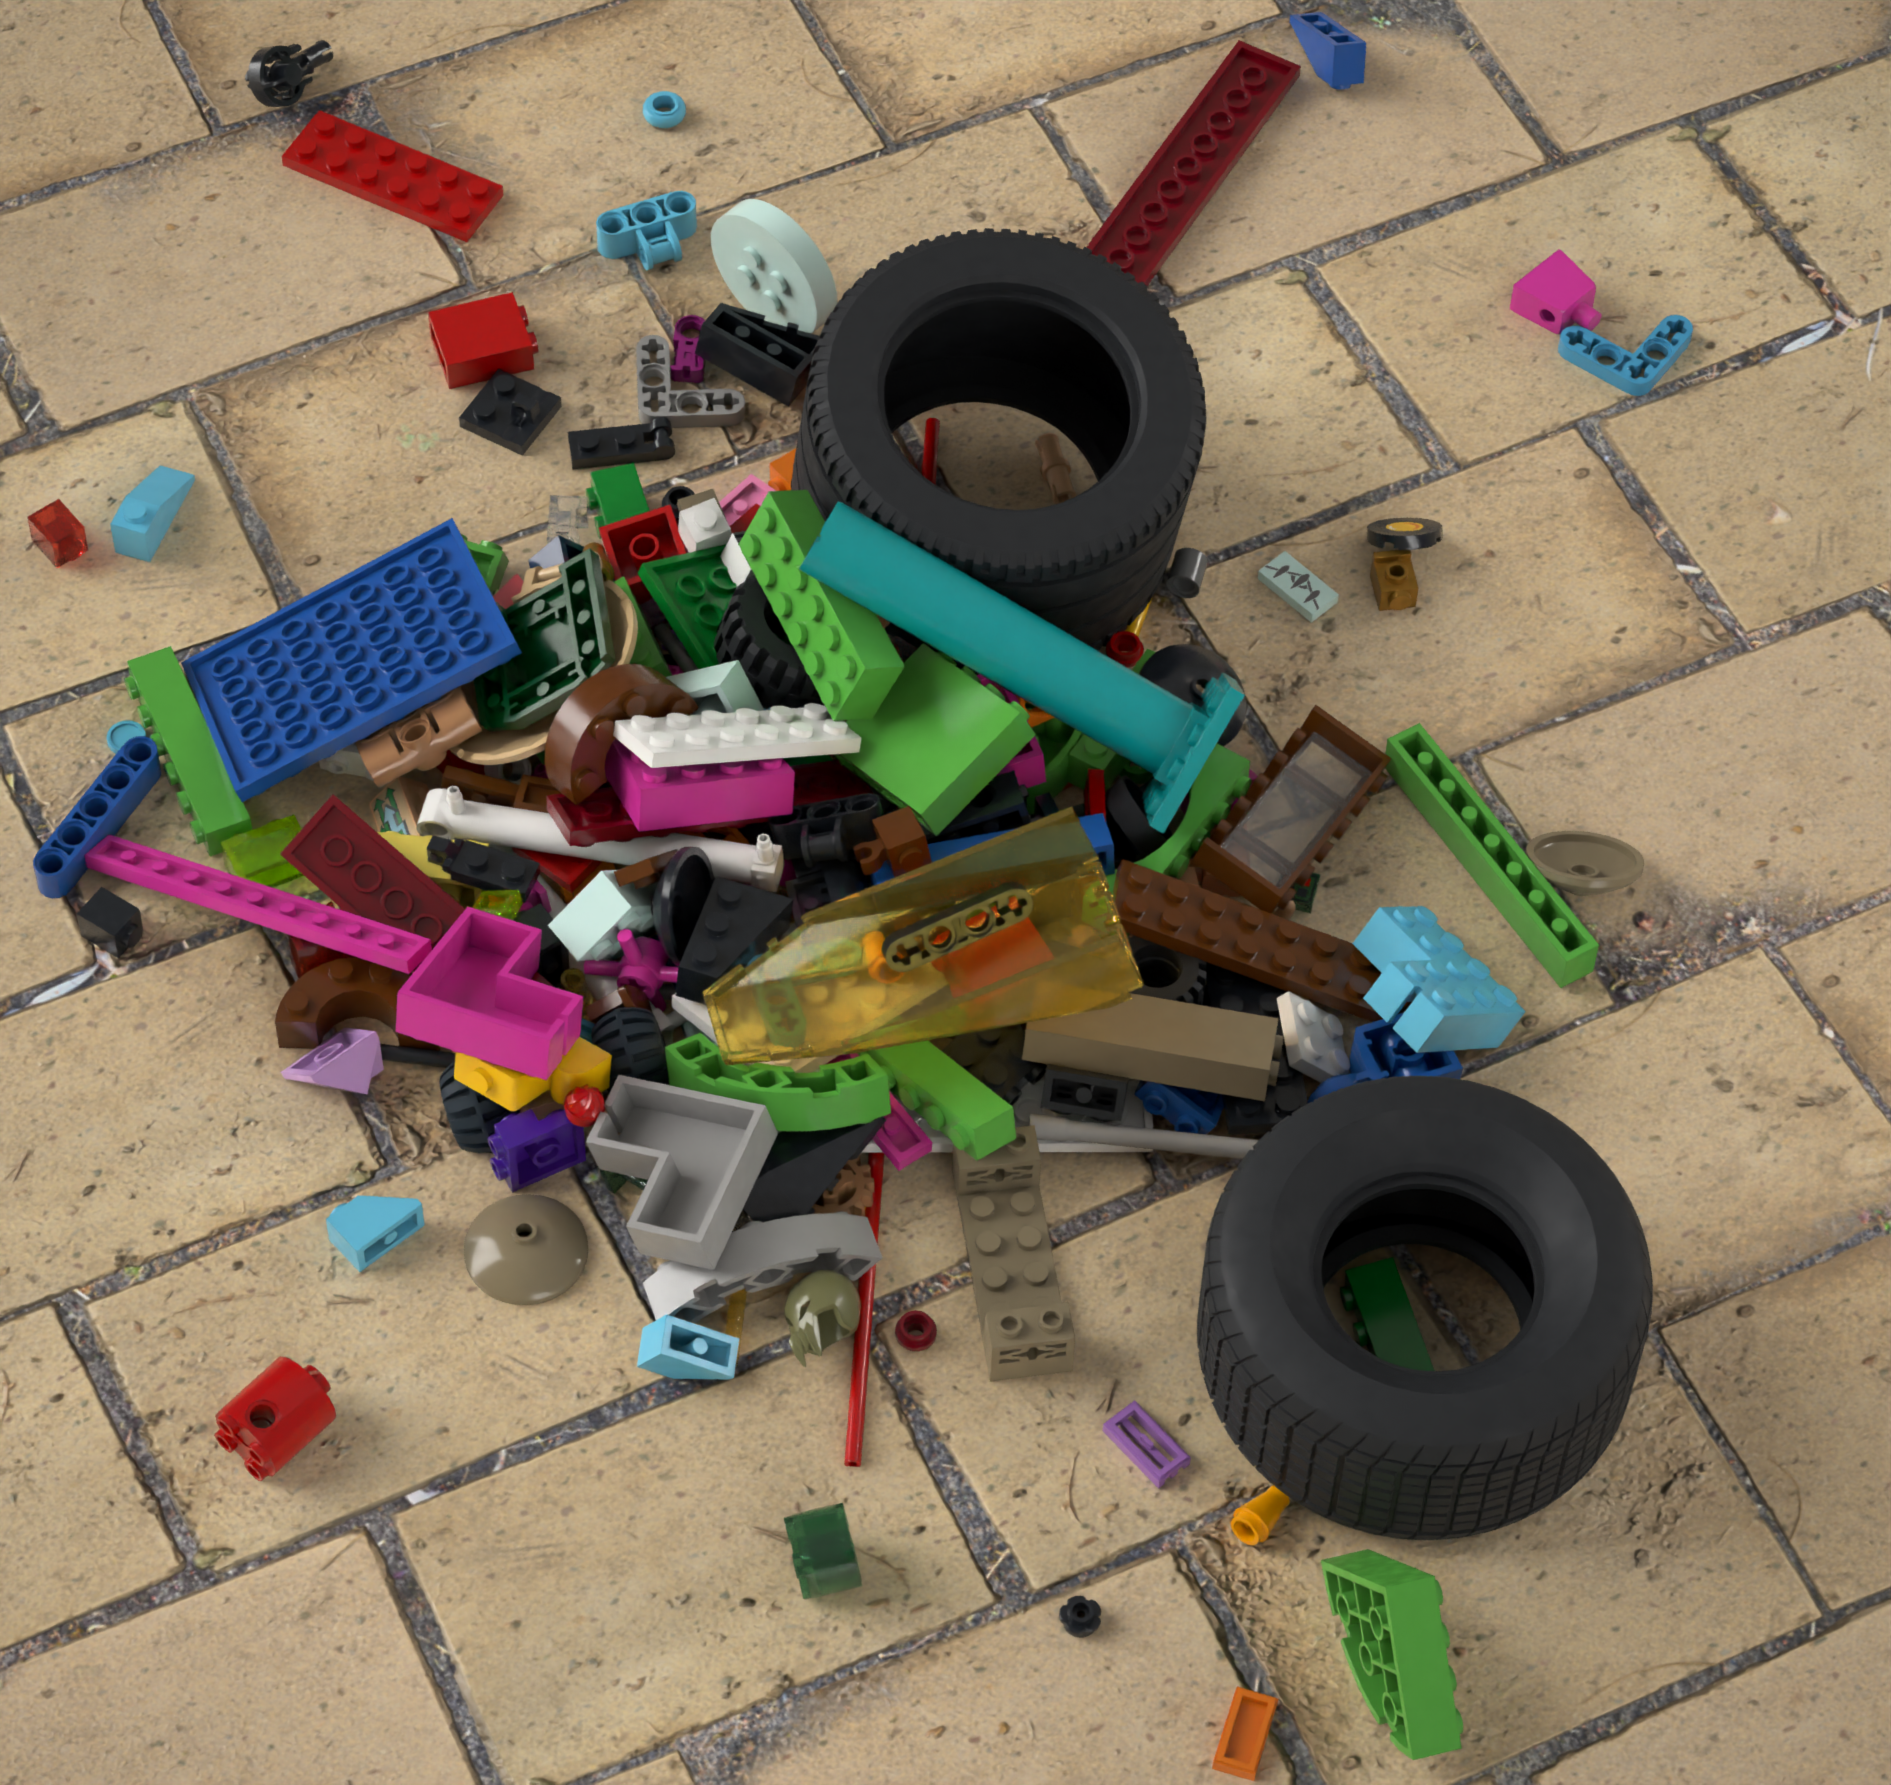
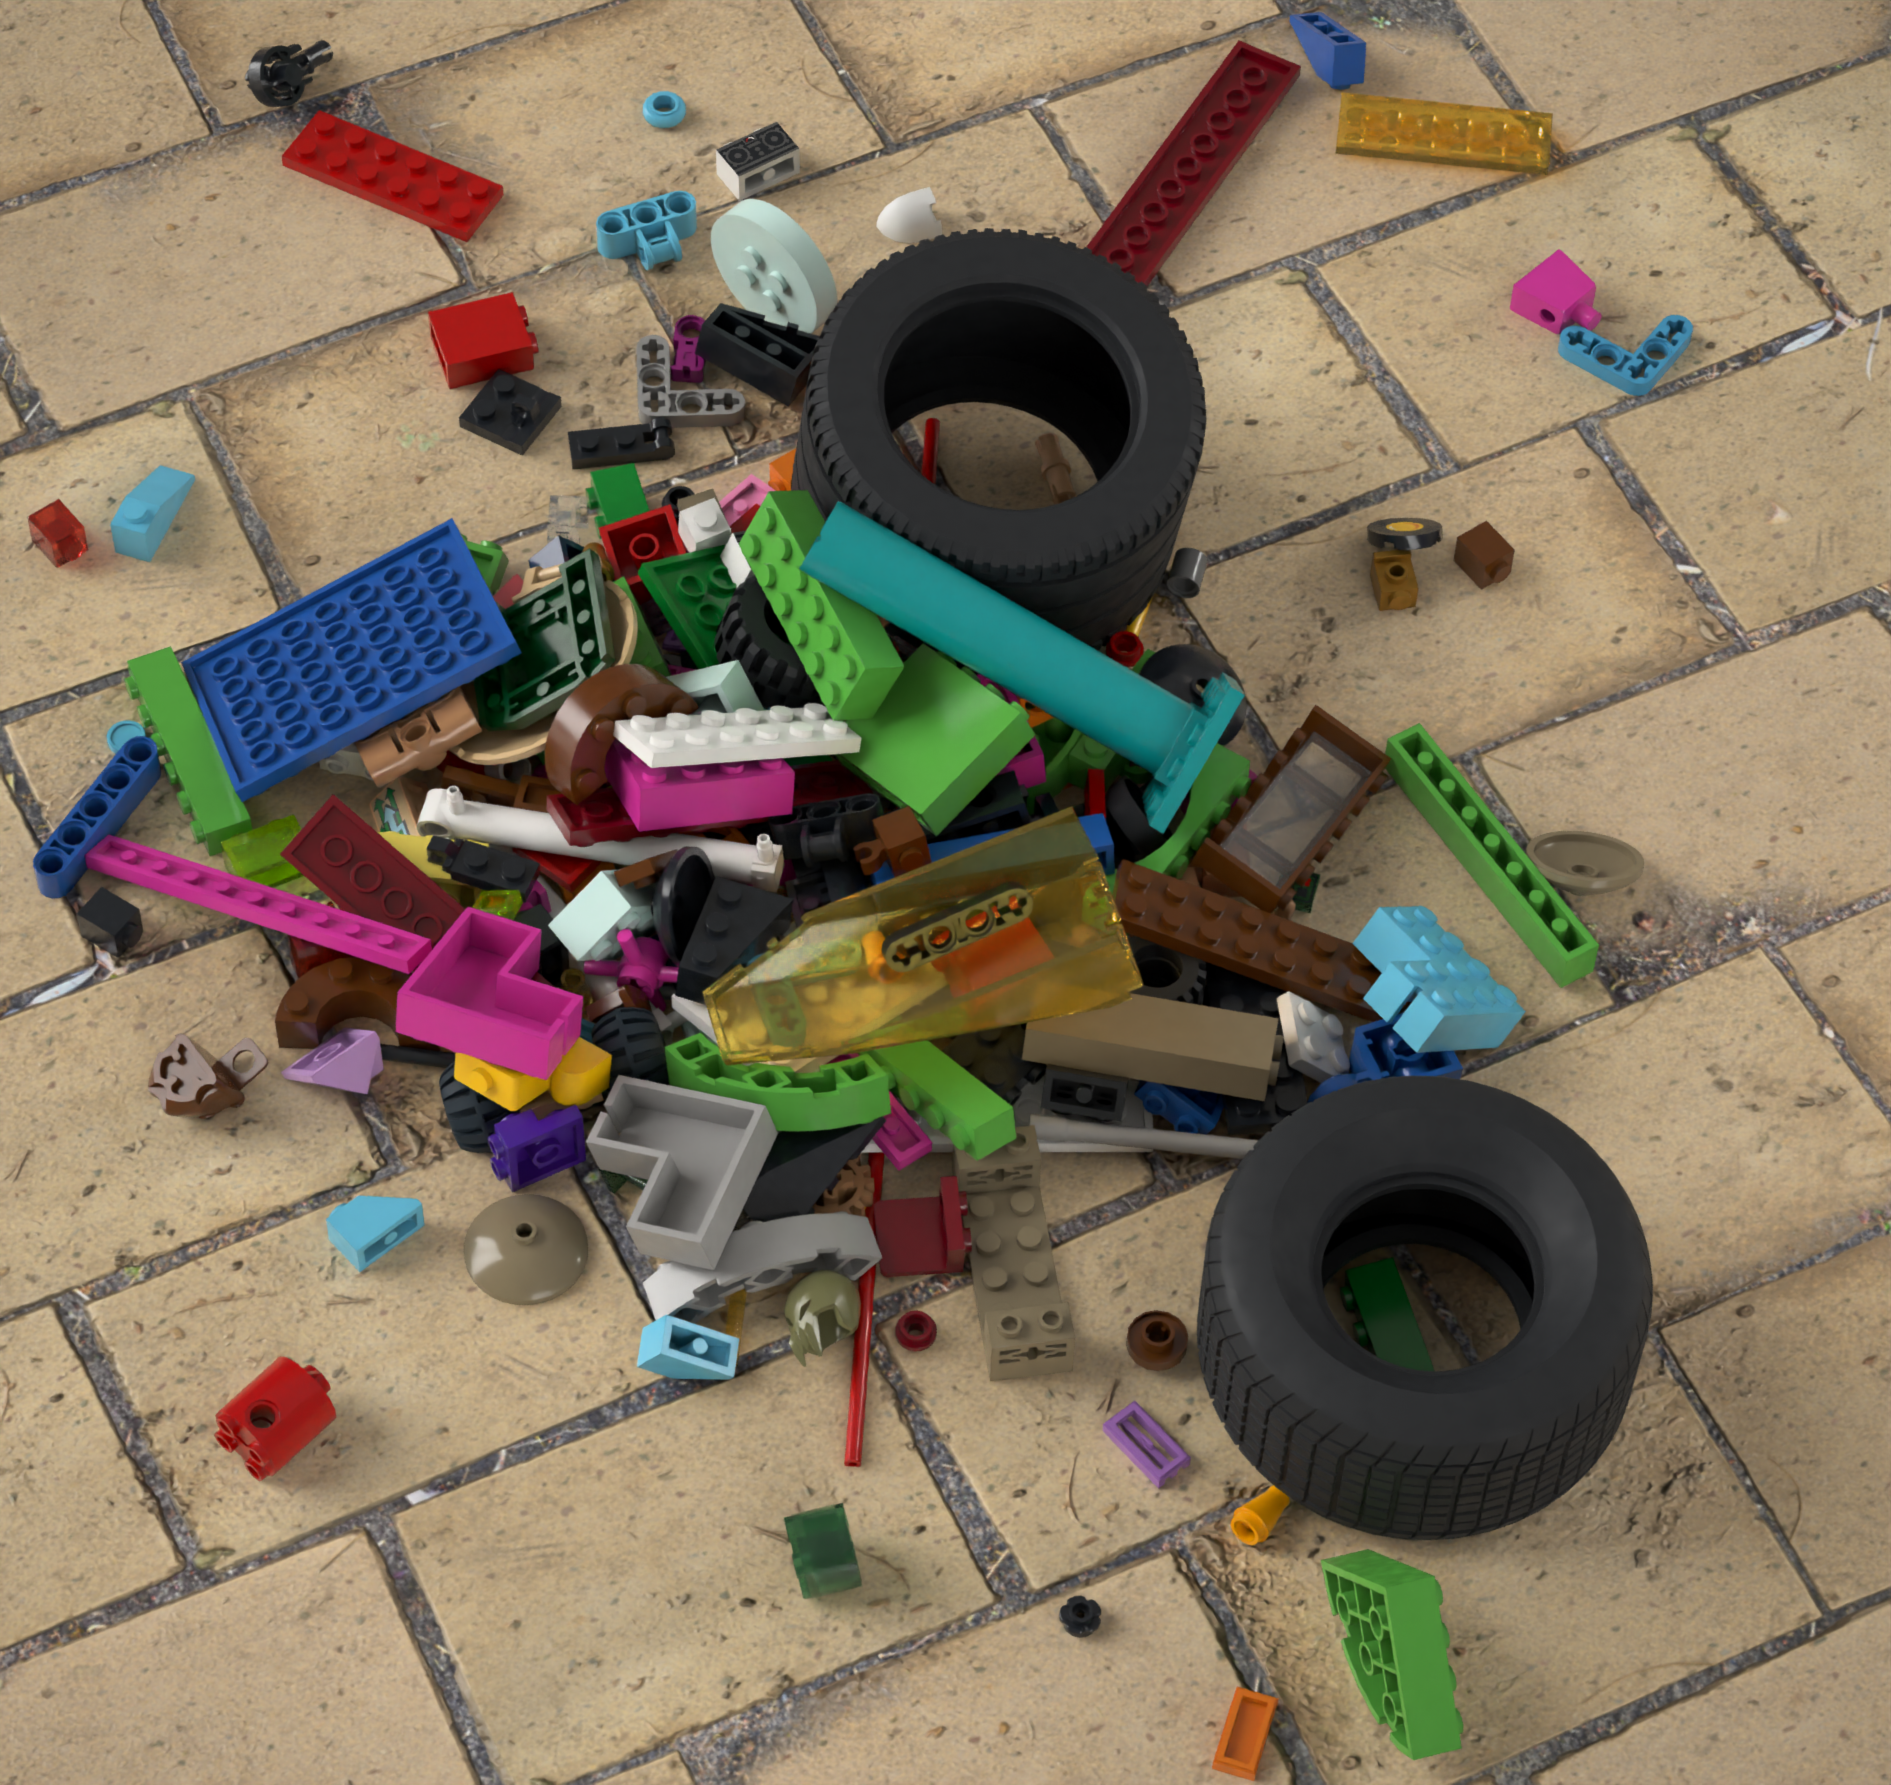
red plate [564,1084,605,1127] -> none
dark grey bar [654,623,698,673] -> none
light aqua tile [1258,551,1339,623] -> none
none -> piece [148,1034,268,1119]
none -> brick [716,122,800,201]
none -> dark red bracket [874,1176,972,1277]
none -> white brick [876,187,942,244]
none -> reddish brown plate [1126,1310,1189,1371]
none -> clear yellow plate [1335,92,1553,175]
none -> reddish brown brick [1453,521,1515,590]

